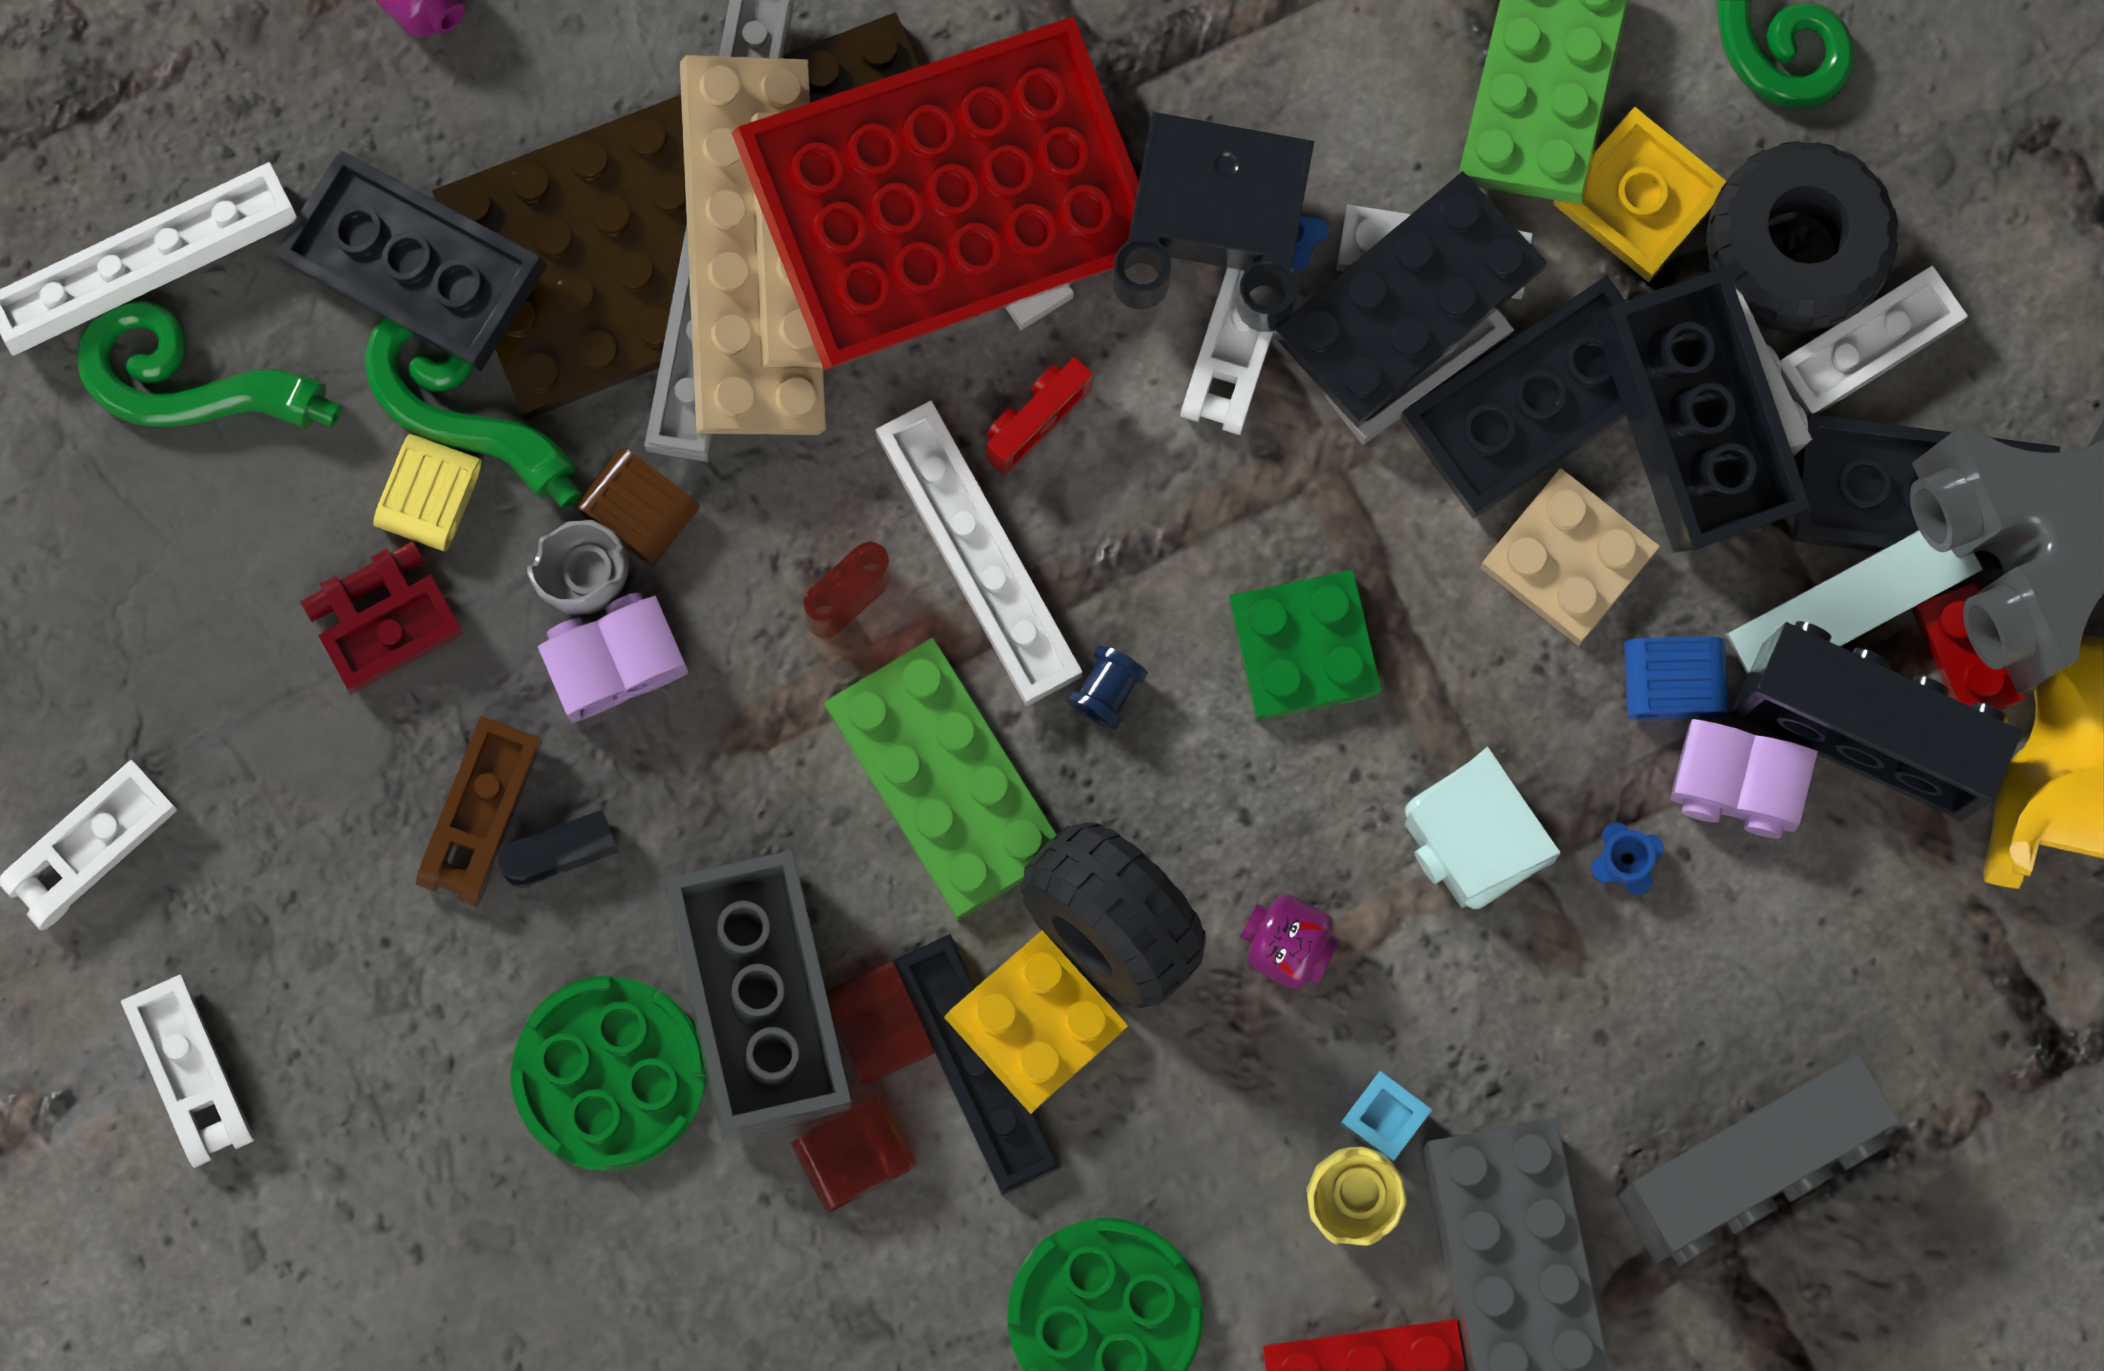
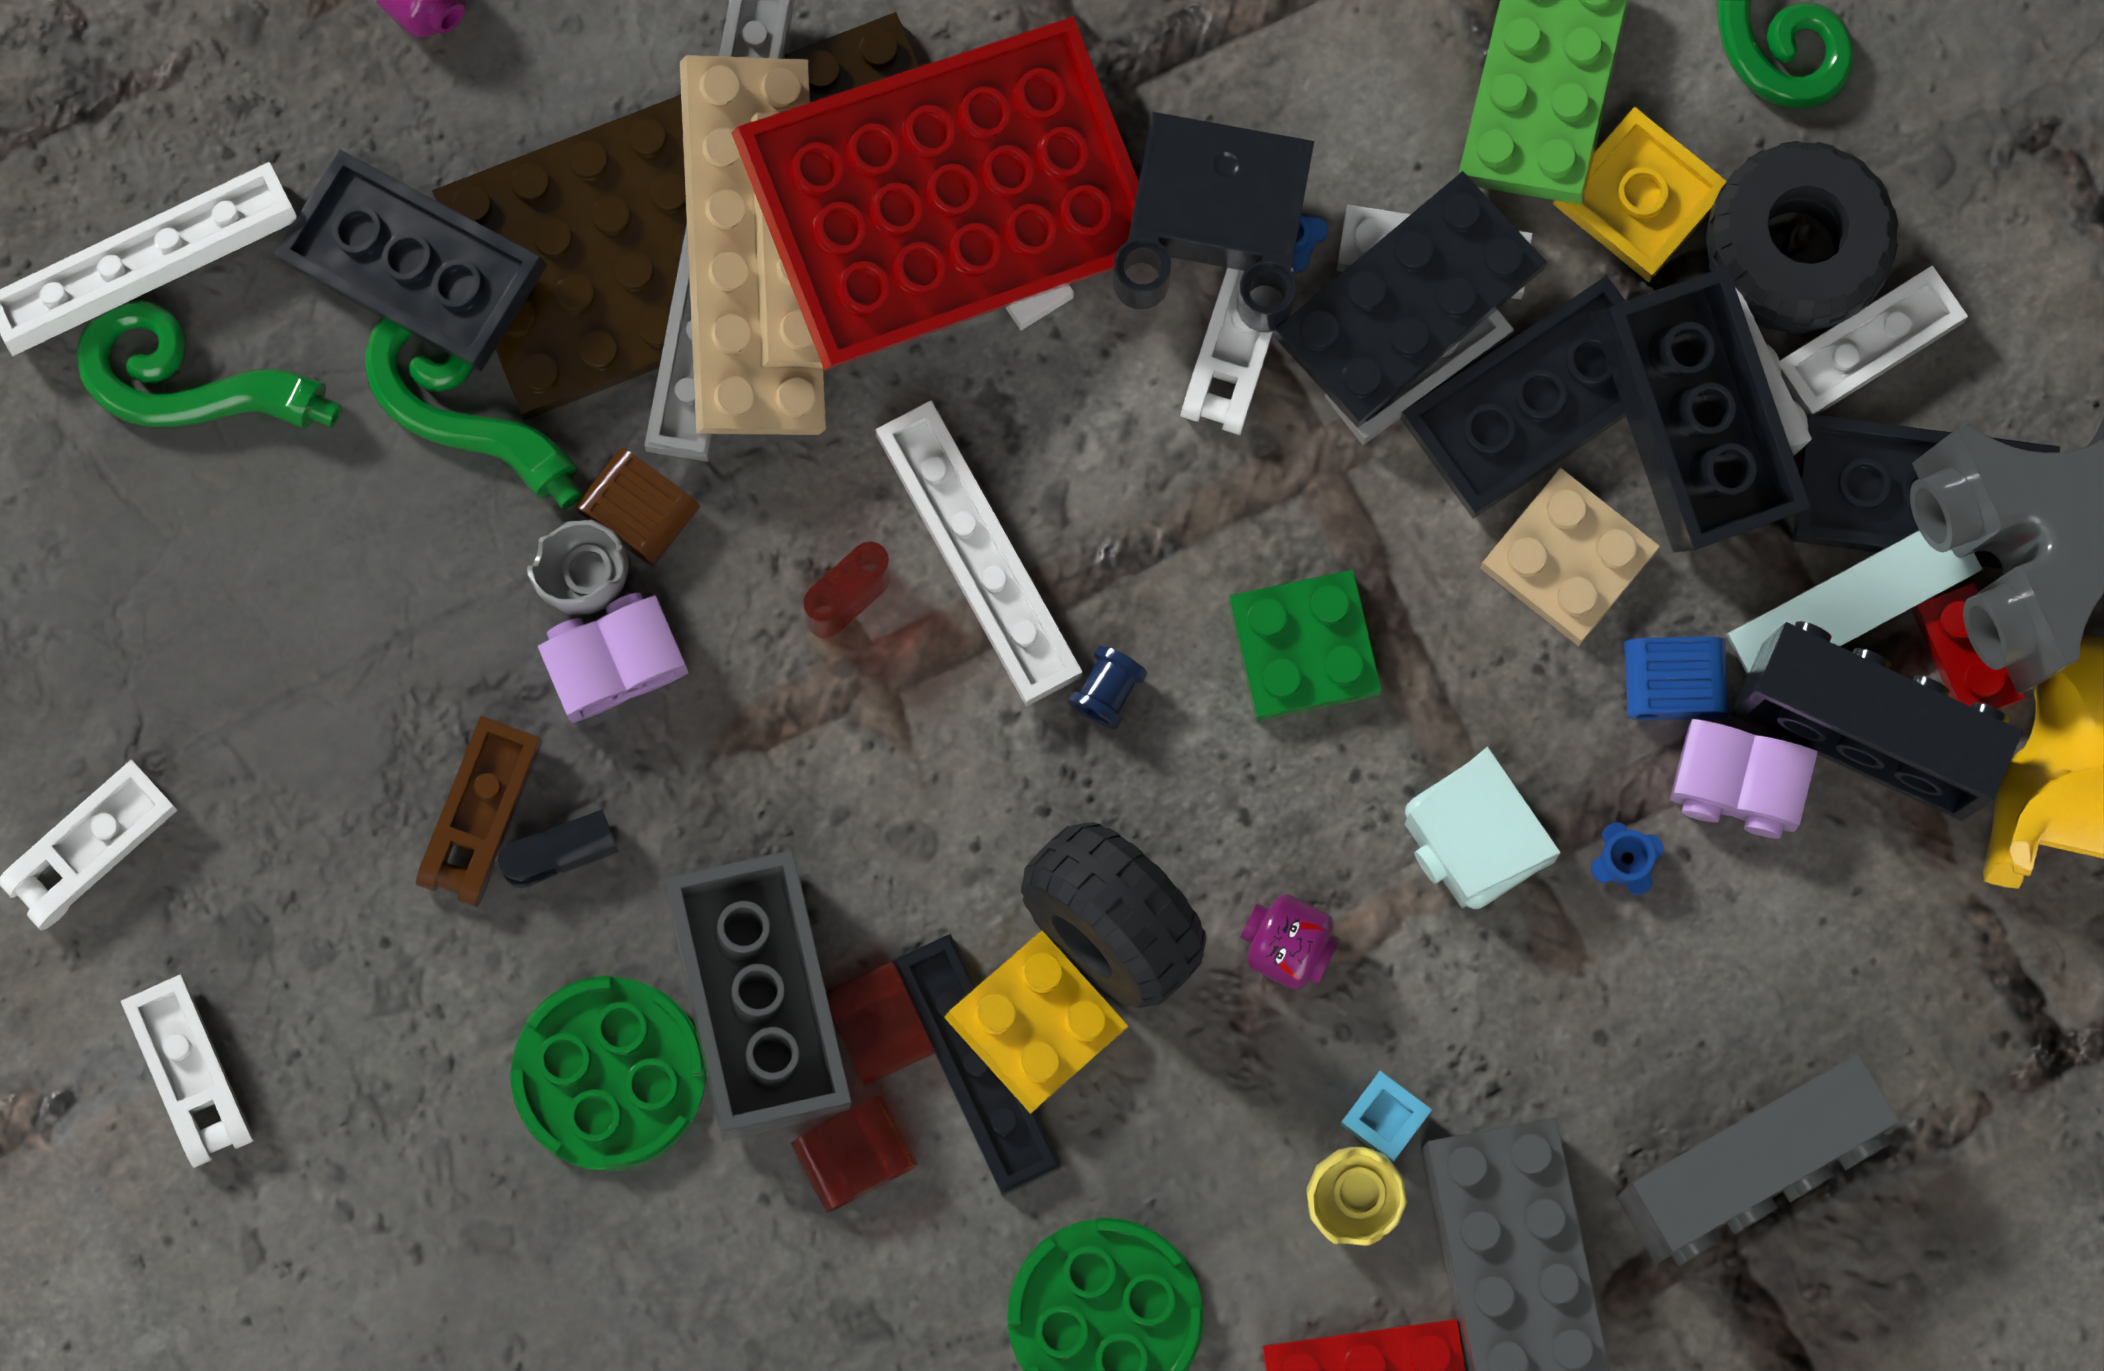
dark red plate [300,541,464,695] -> none
light yellow piece [373,434,482,552] -> none
bright green plate [824,637,1056,921] -> none
red plate [986,356,1093,477] -> none

